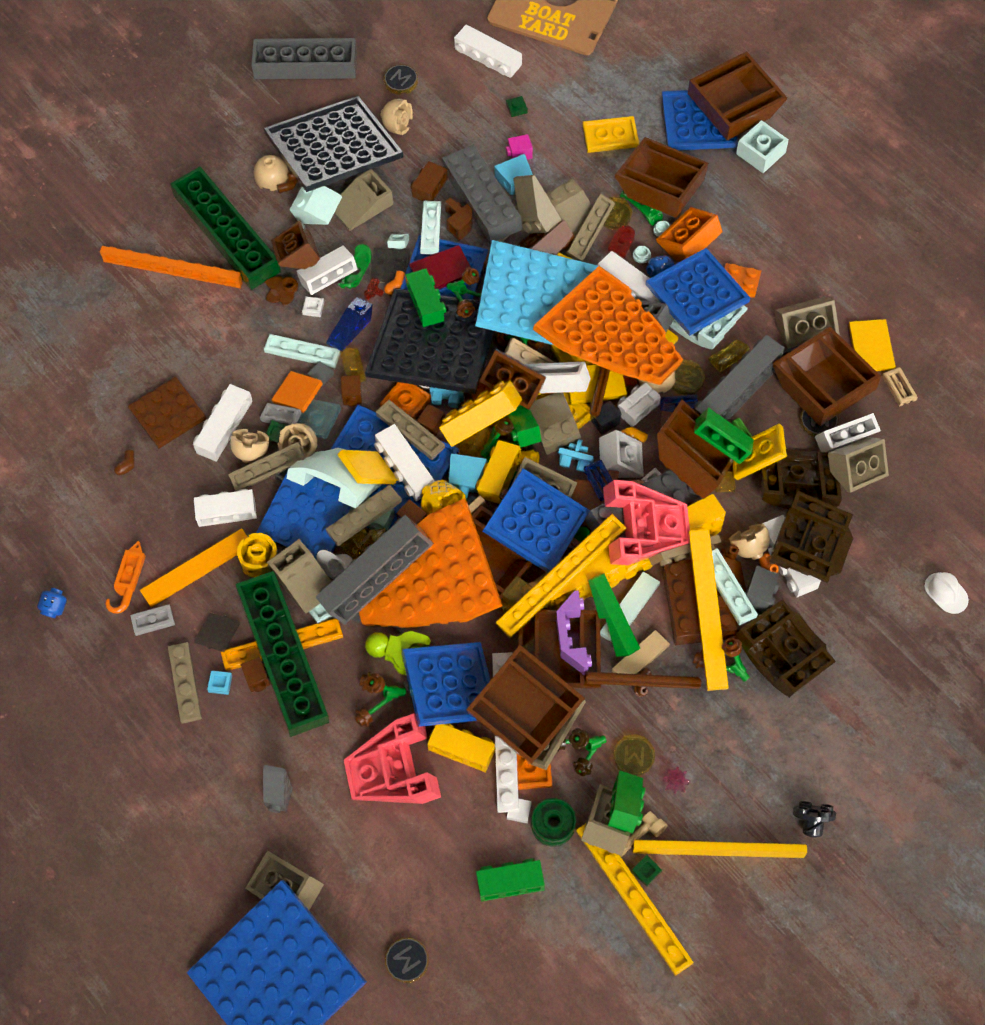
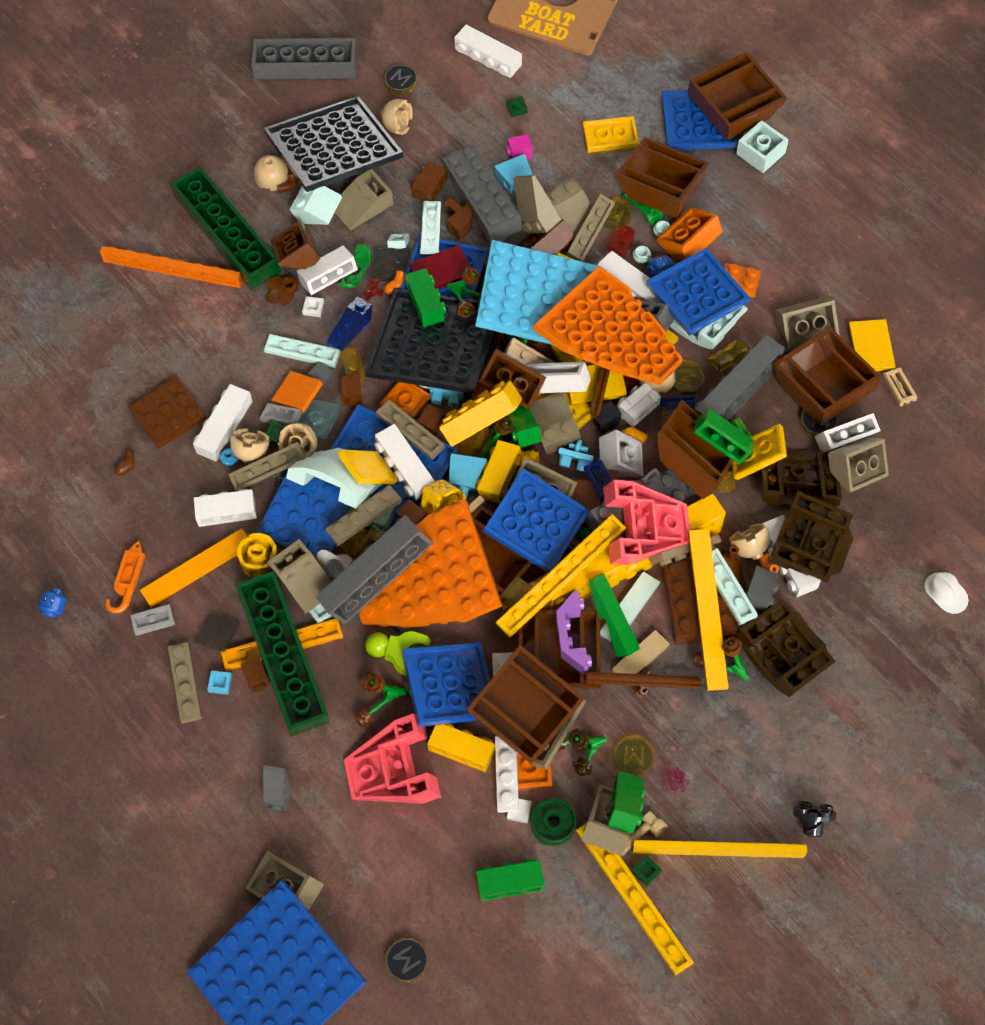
none -> dark azure plate [219,448,237,466]

